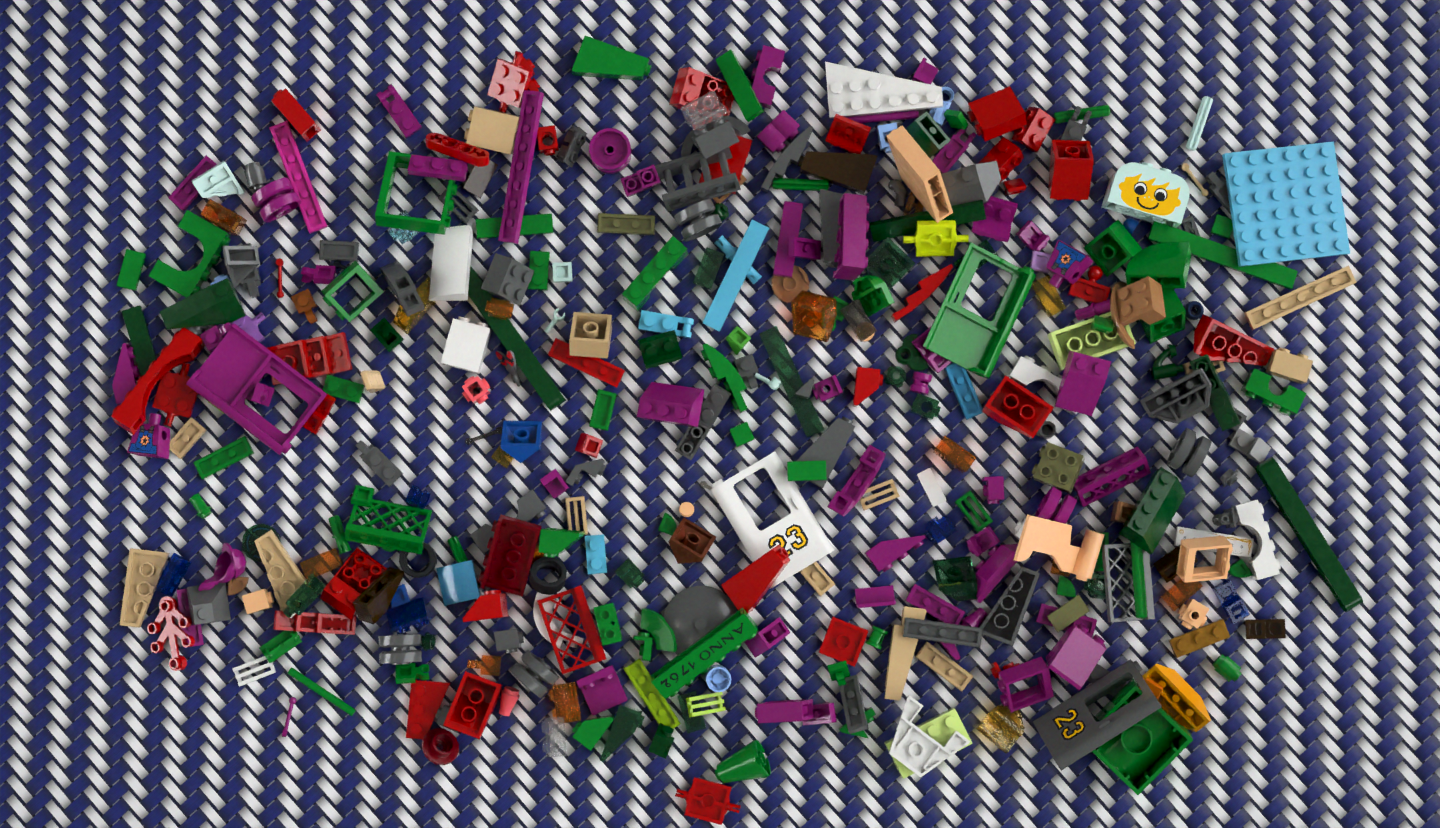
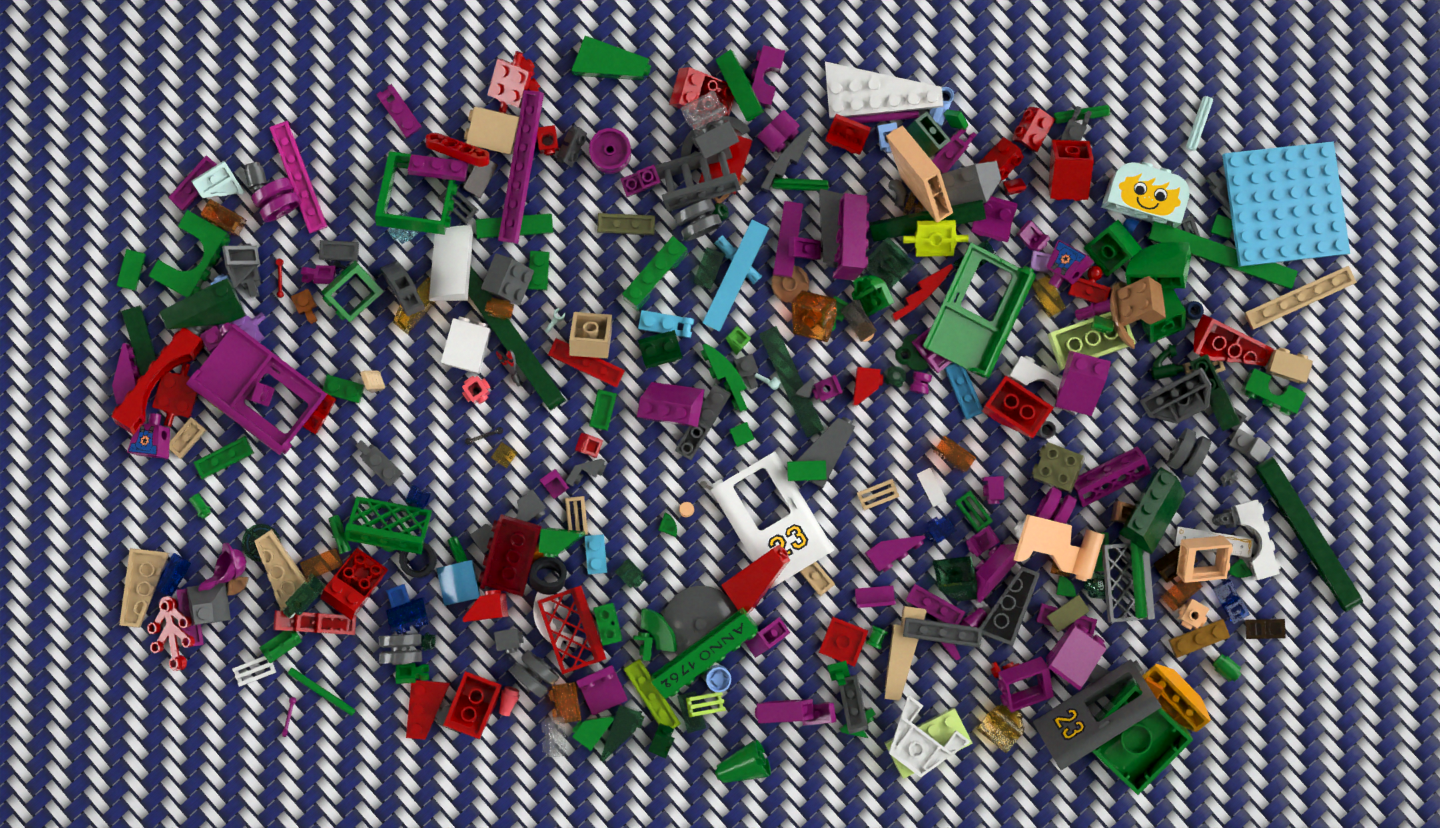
light nougat brick [242,589,274,614] -> none
red slope [267,332,353,385] -> none
red brick [271,88,321,142] -> none
green tile [351,485,375,508] -> none
dark brown slope [353,567,404,624] -> none
dark green slope [370,317,404,352] -> none
dark red piece [422,728,459,765] -> none
clear orange plate [467,655,502,676] -> none
blue slope [501,421,542,463] -> none
light aqua plate [552,262,573,283] -> none
copper slope [668,517,716,564] -> none
red plate [675,777,741,825] -> none
dark brown slope [798,151,877,195] -> none
magenta slope [827,445,886,517] -> none
clear green brick [910,393,941,420] -> none
magenta panel [912,58,938,85] -> none
tan tile [915,641,973,692] -> none
red brick [967,86,1027,142] -> none
tan hinge [1181,163,1209,196] -> none

